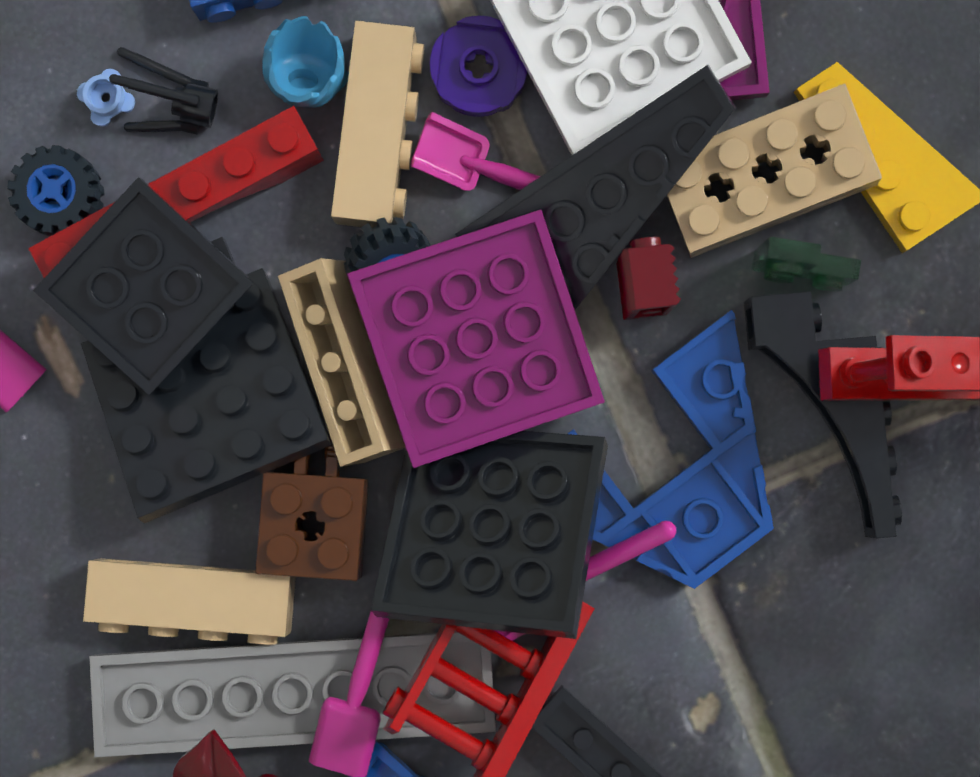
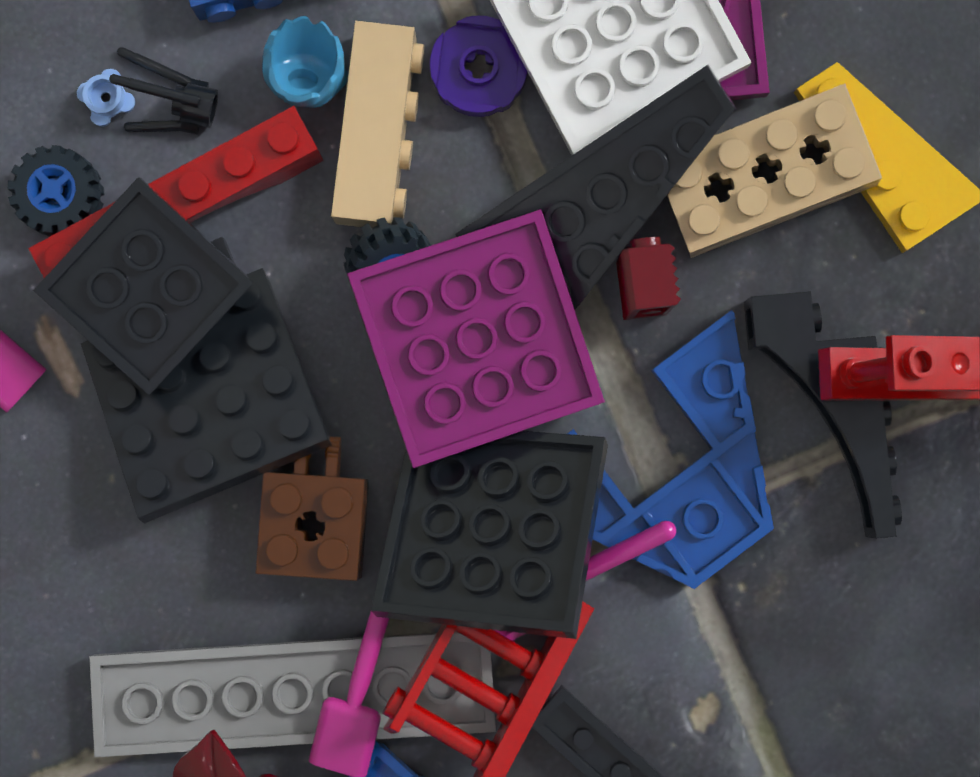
tan brick [83,558,296,645] -> none
tan brick [278,258,405,467] -> none
dark pink piece [410,112,541,191] -> none
clear green plate [752,237,861,291] -> none

